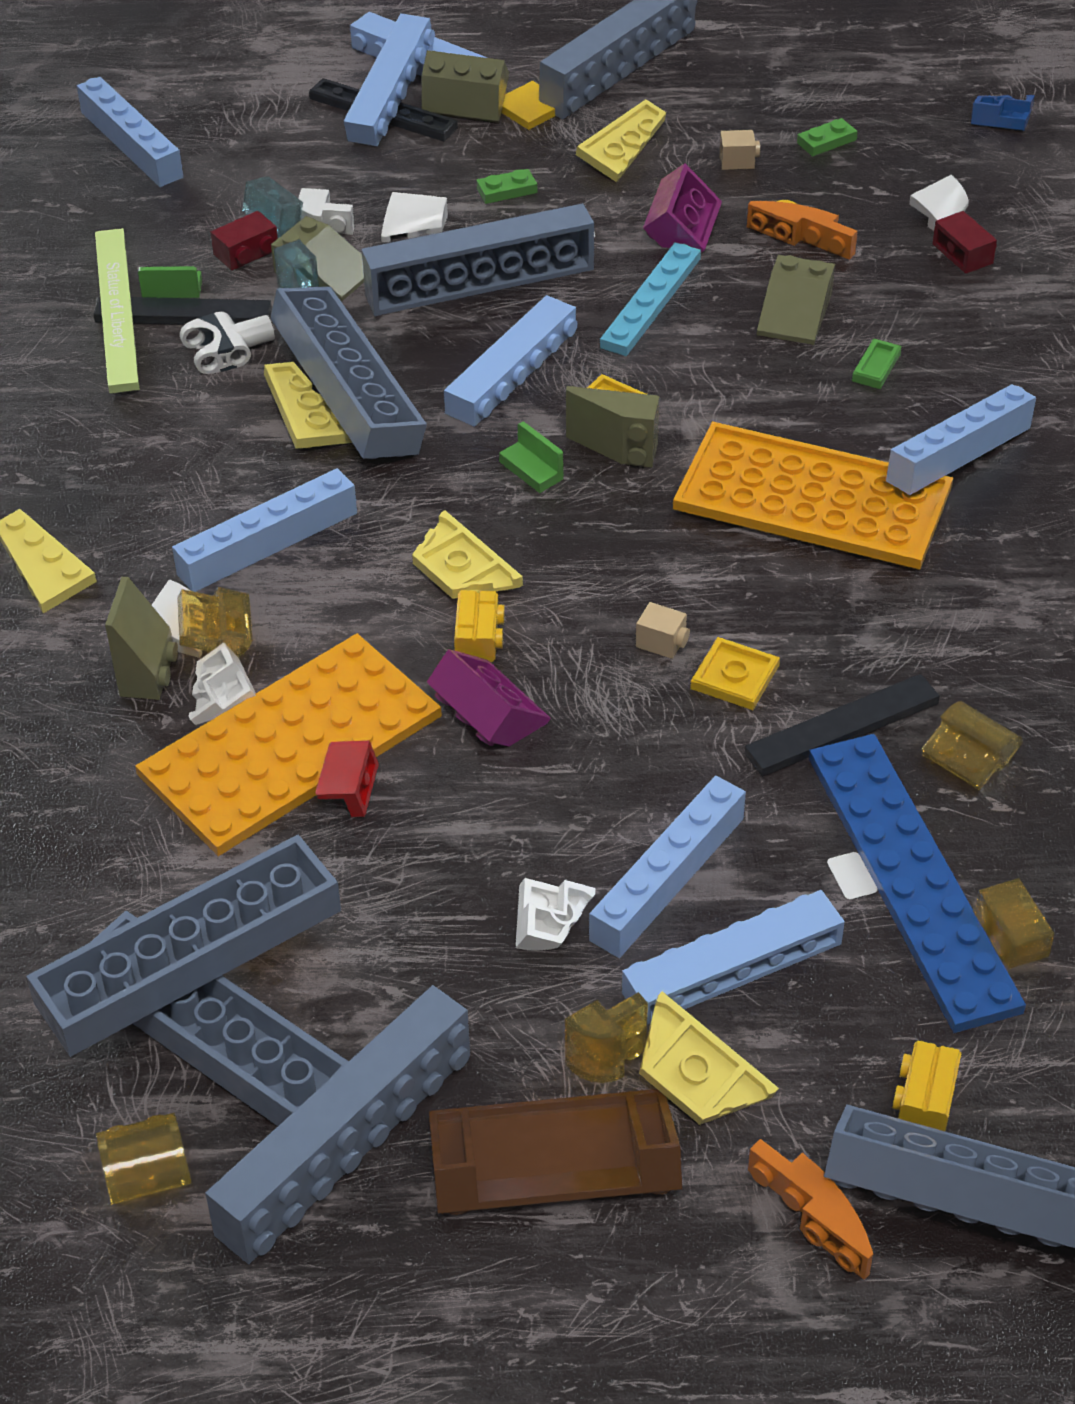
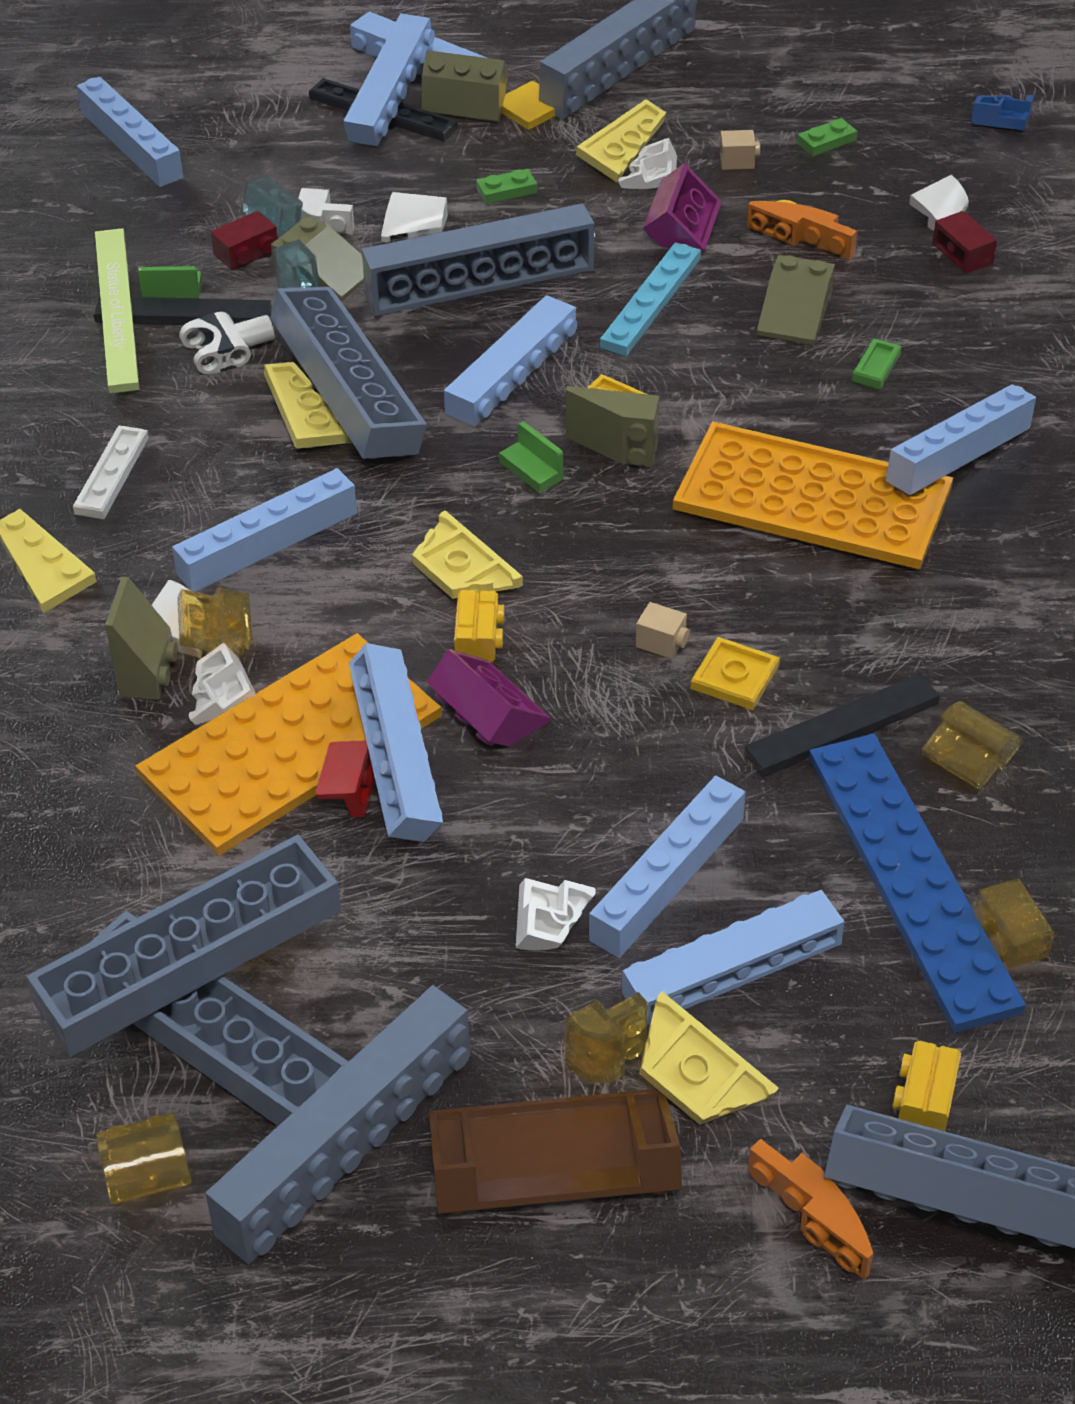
white sticker [827,852,877,899] -> none
none -> white tile [73,425,149,519]
none -> light blue brick [349,643,443,842]
none -> white slope [618,138,677,189]

